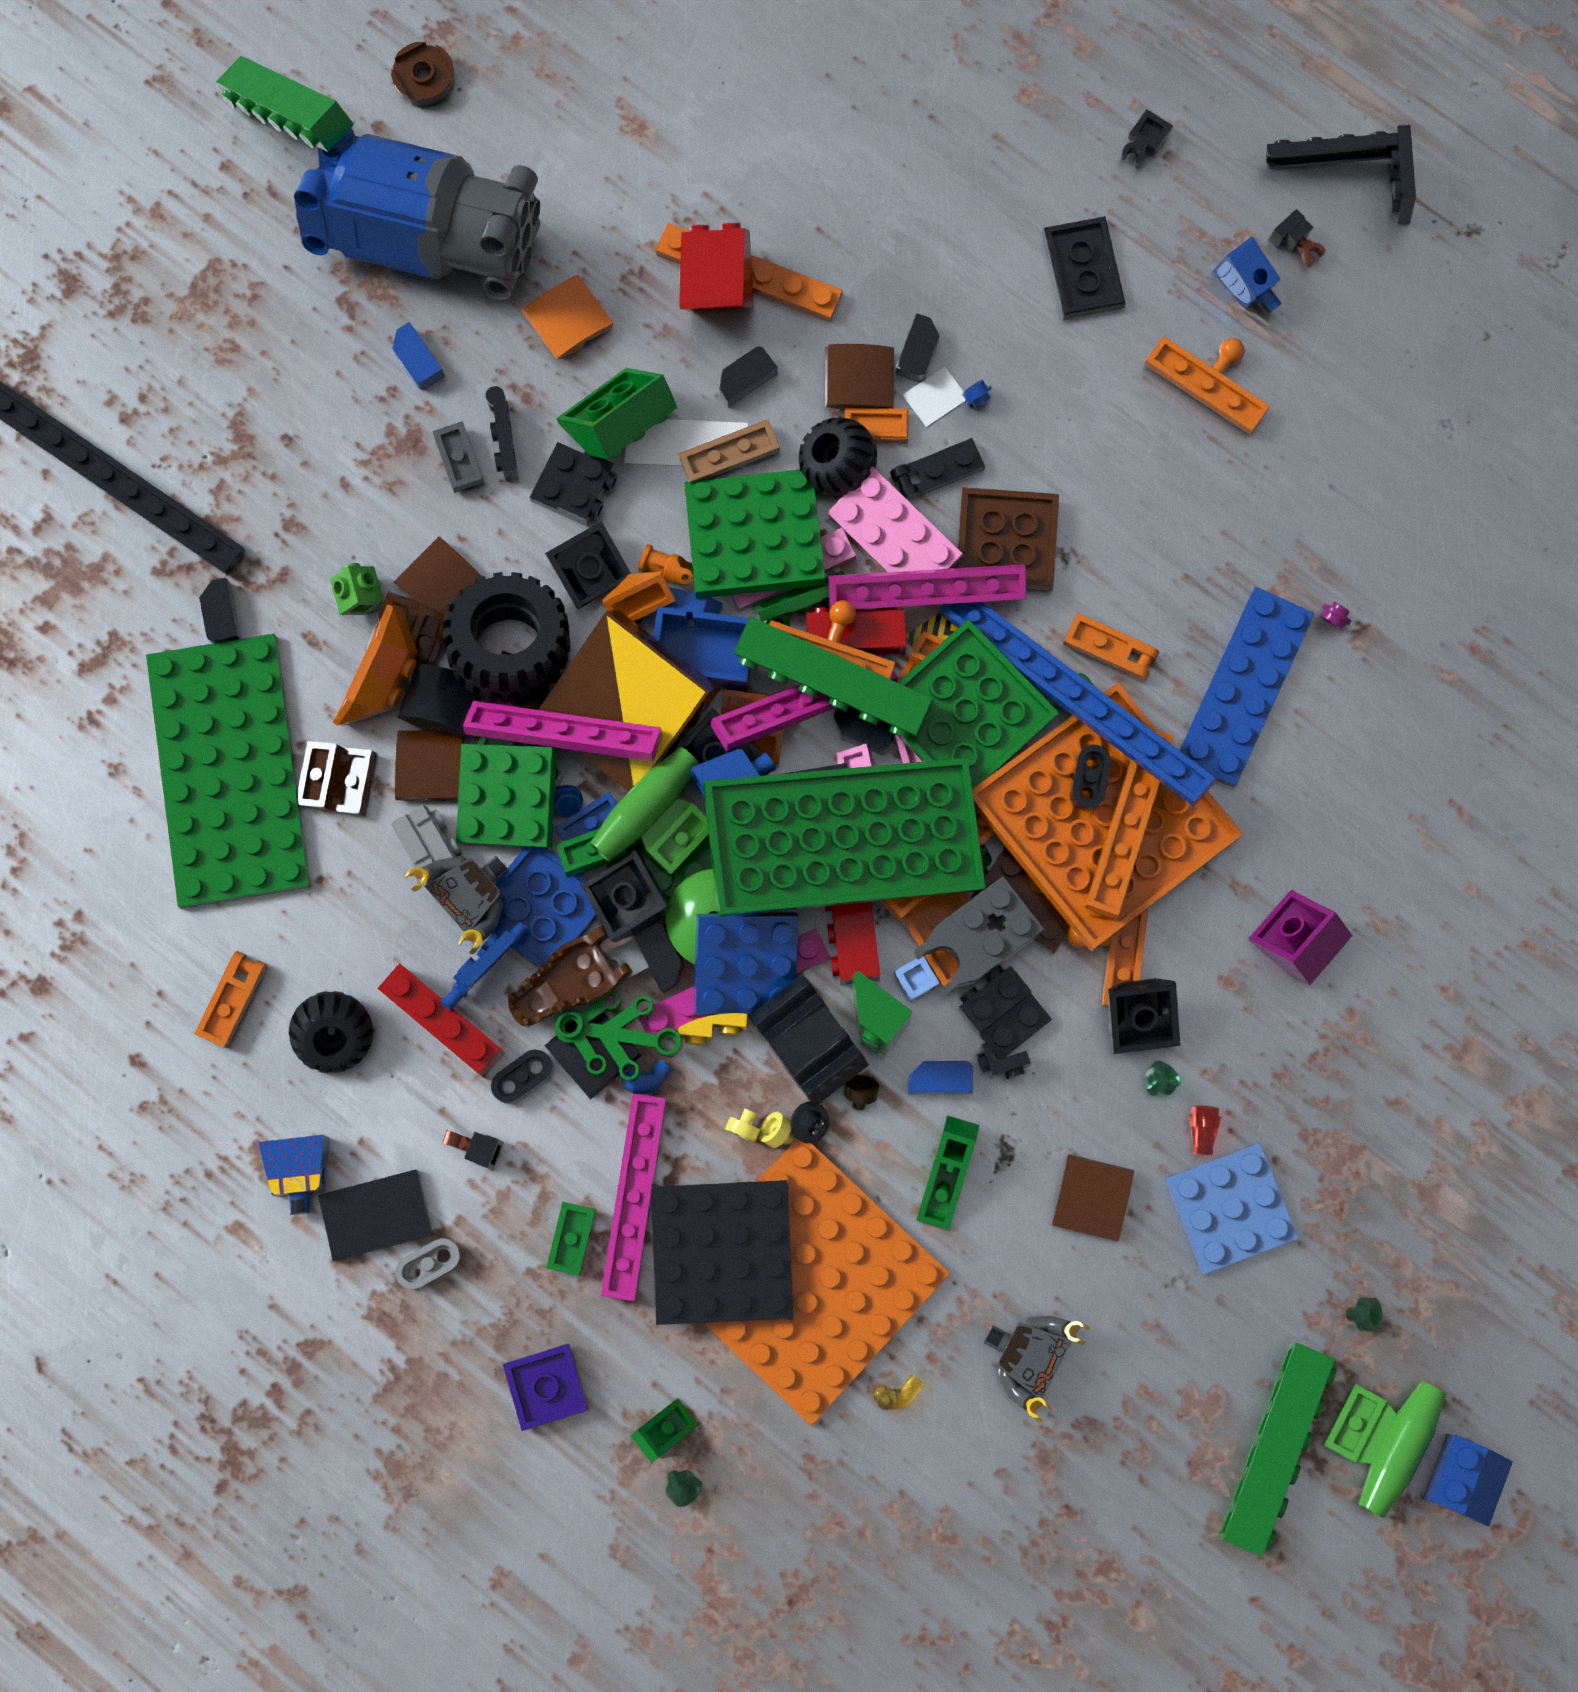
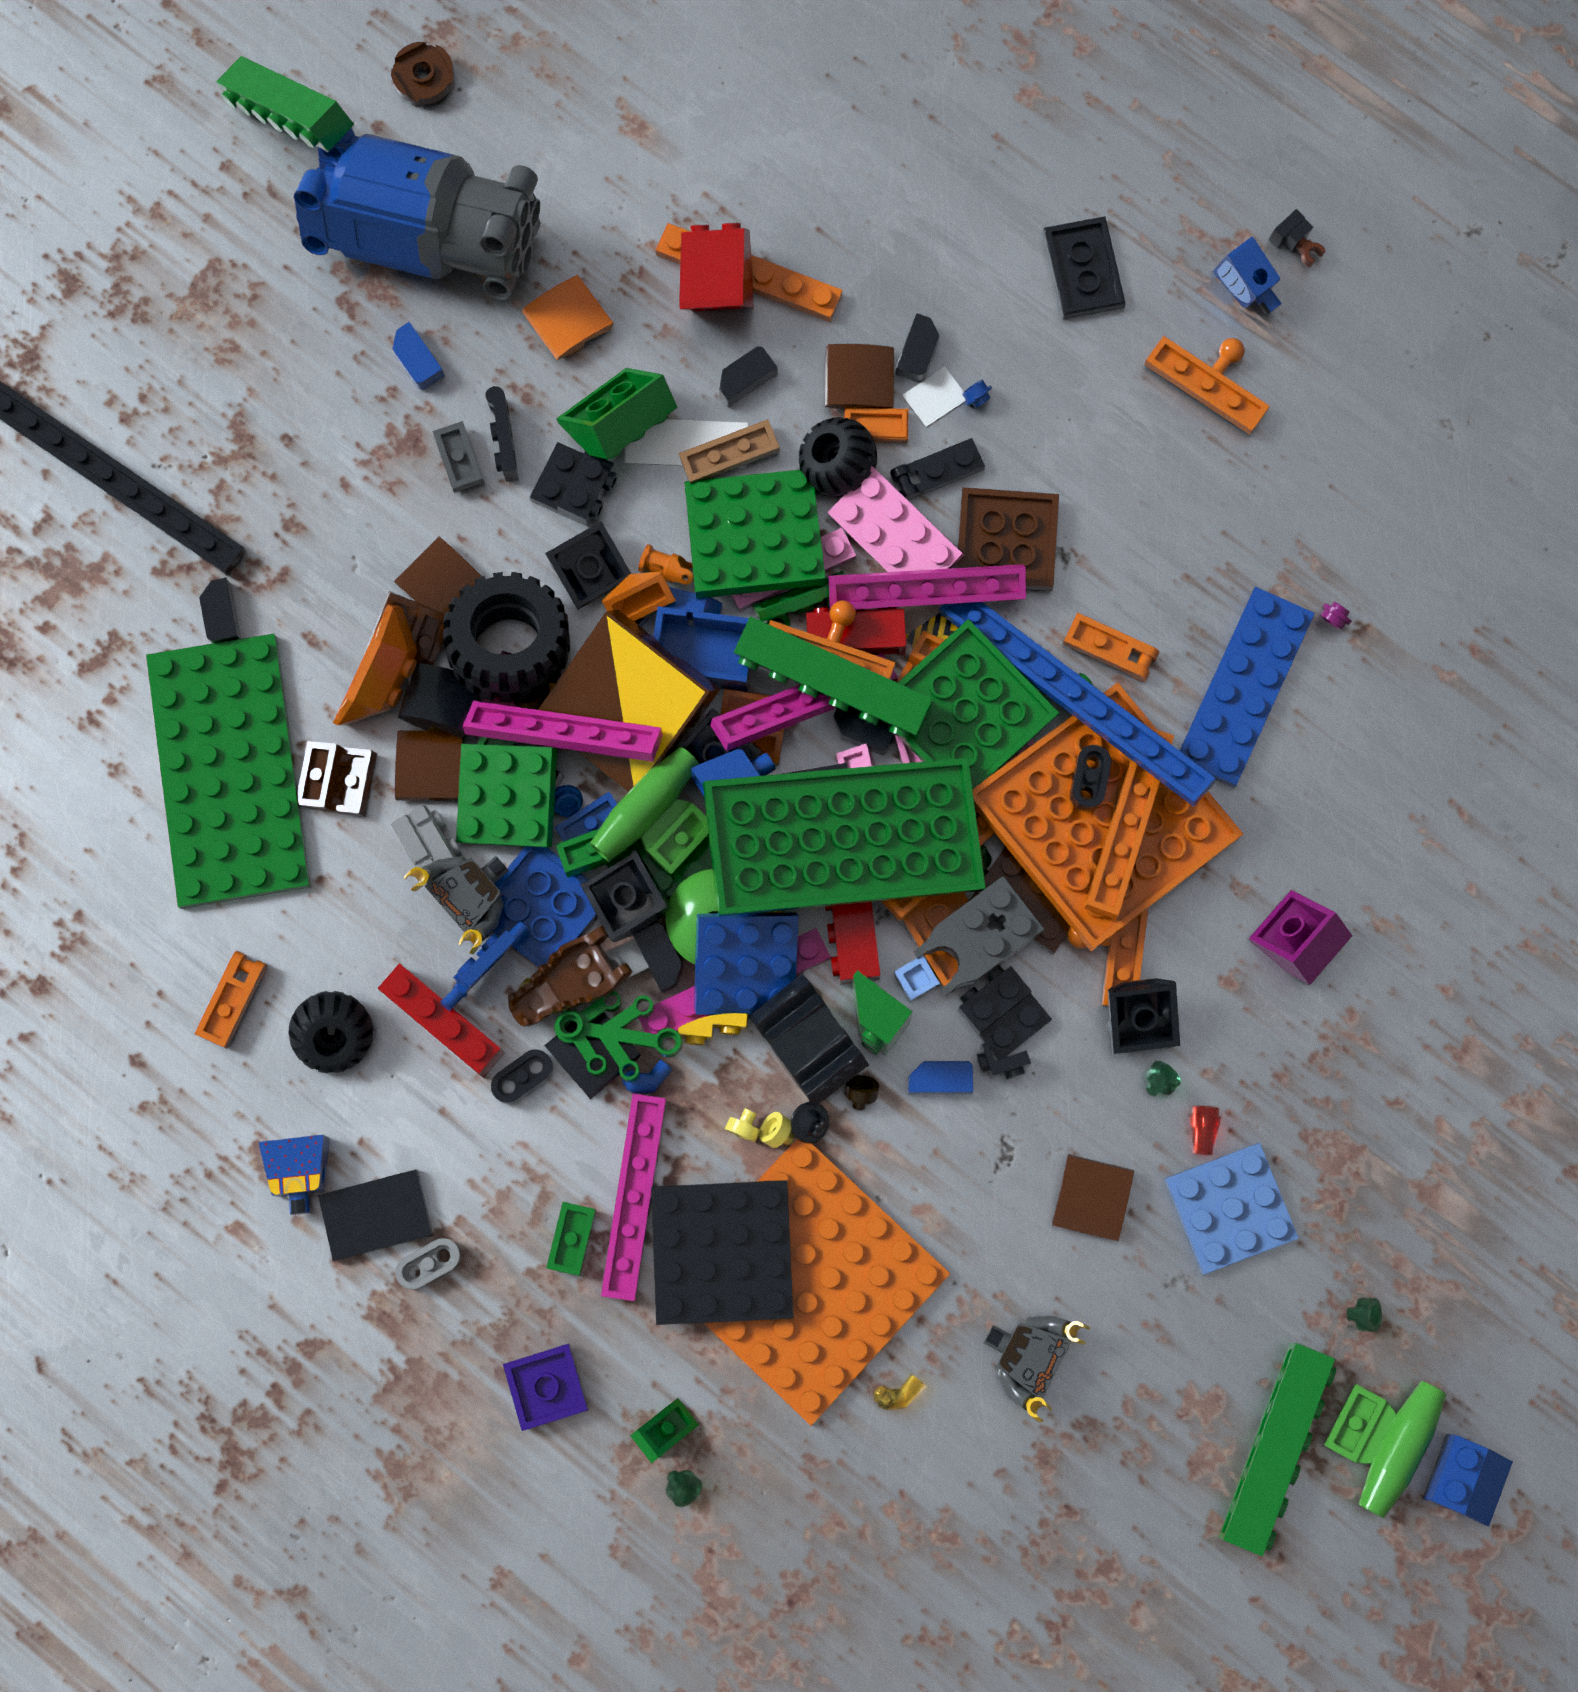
bright green brick [330,563,384,615] -> none
black piece [442,1130,504,1171] -> none
green slope [916,1115,980,1230] -> none
black plate [1121,109,1173,169] -> none
black bracket [1266,125,1416,224] -> none

